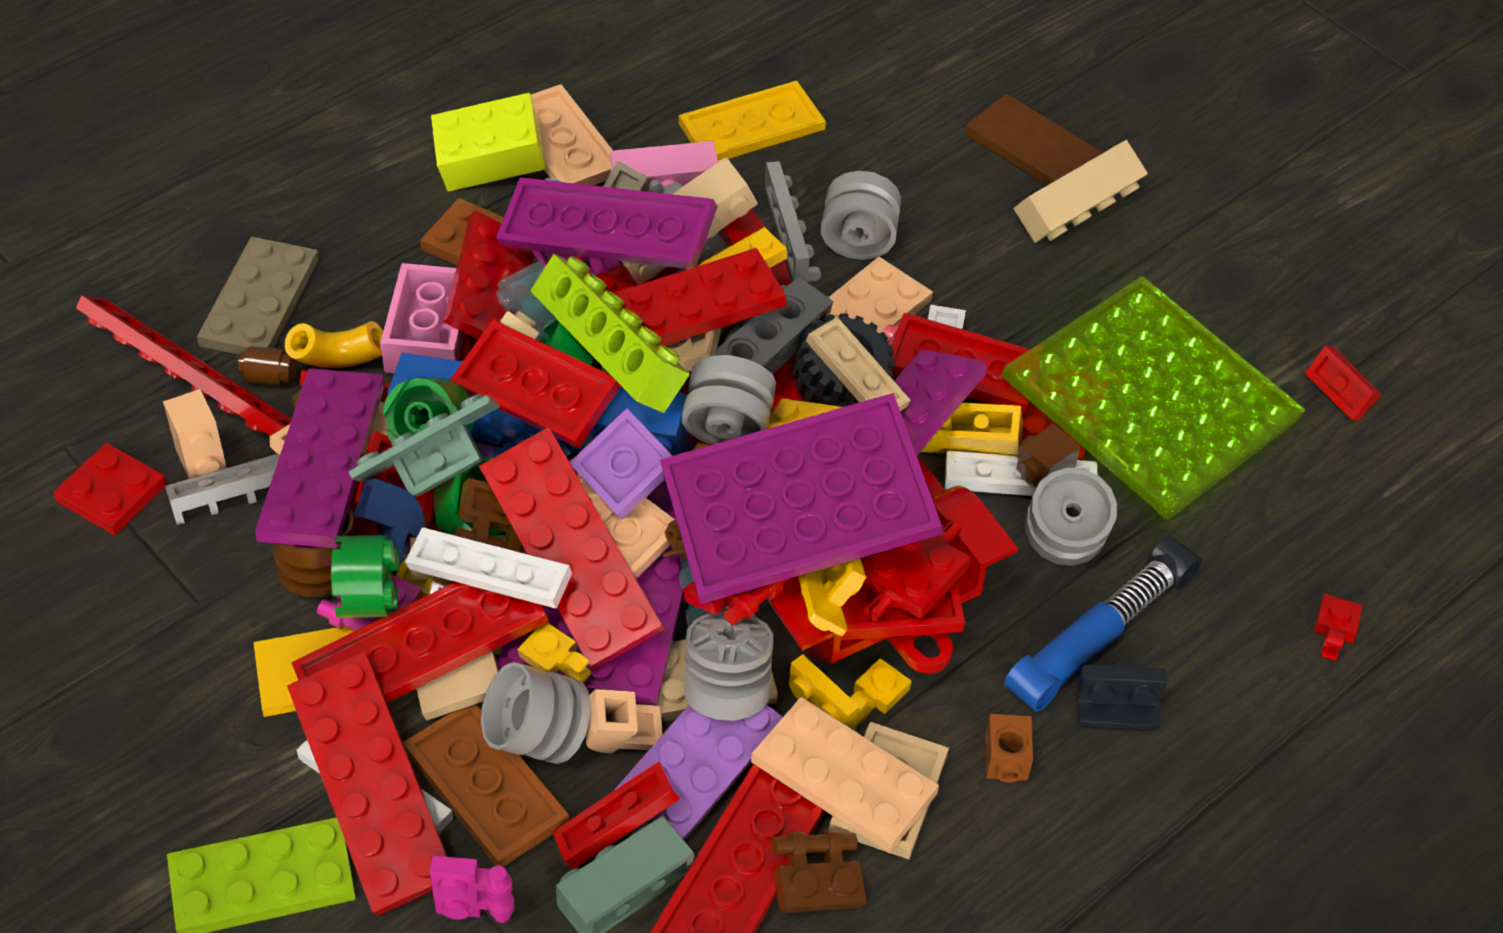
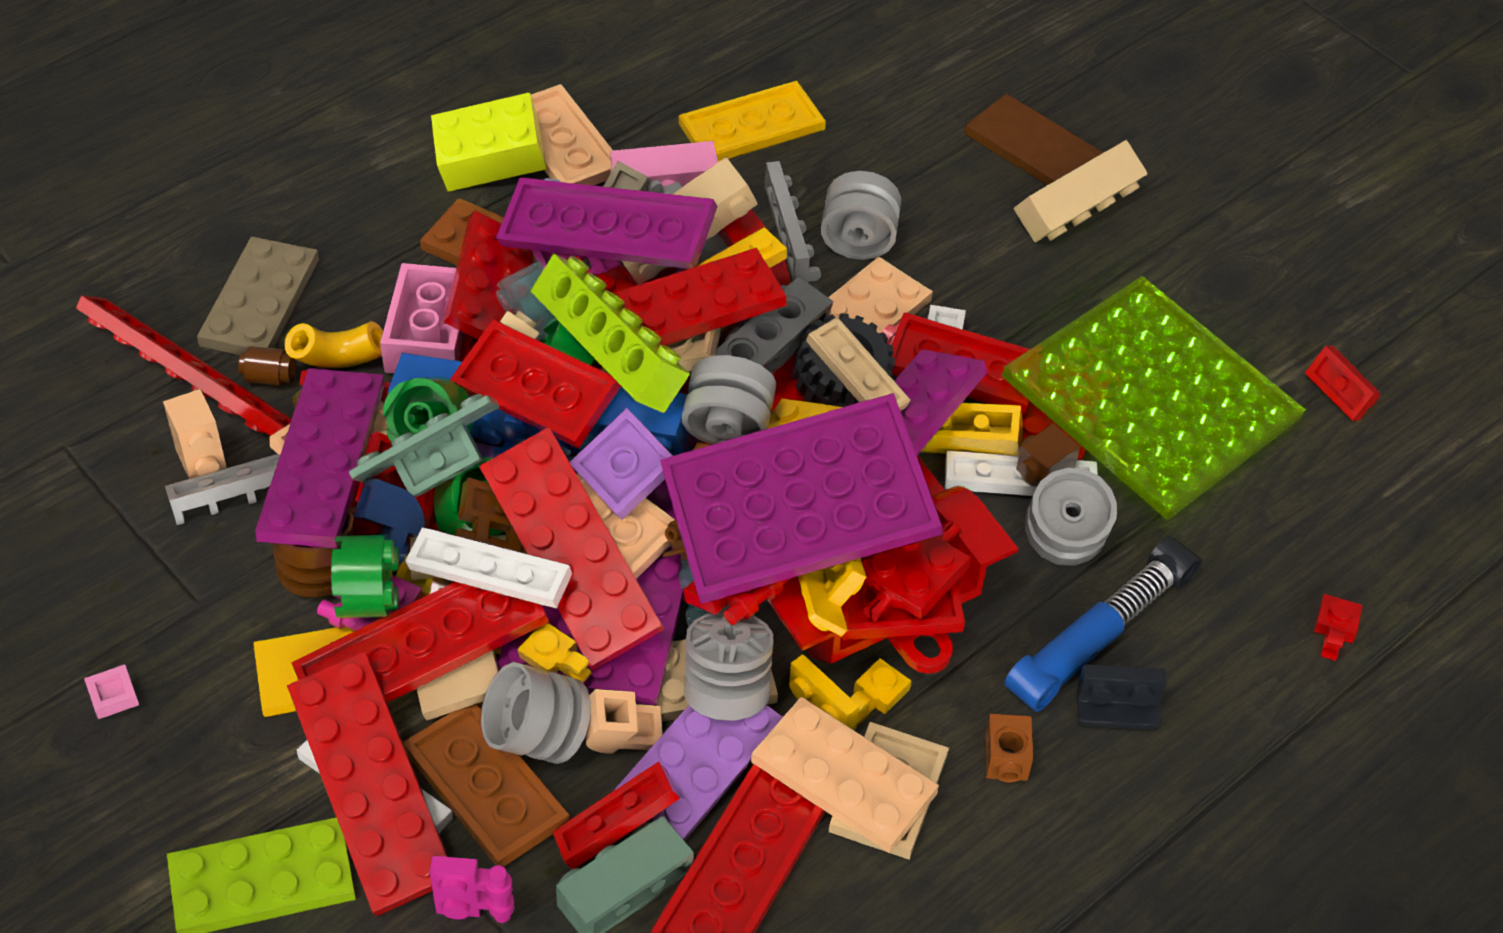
red plate [53,443,167,536] -> none
reddish brown plate [771,829,867,913] -> none
none -> bright pink plate [84,664,139,719]

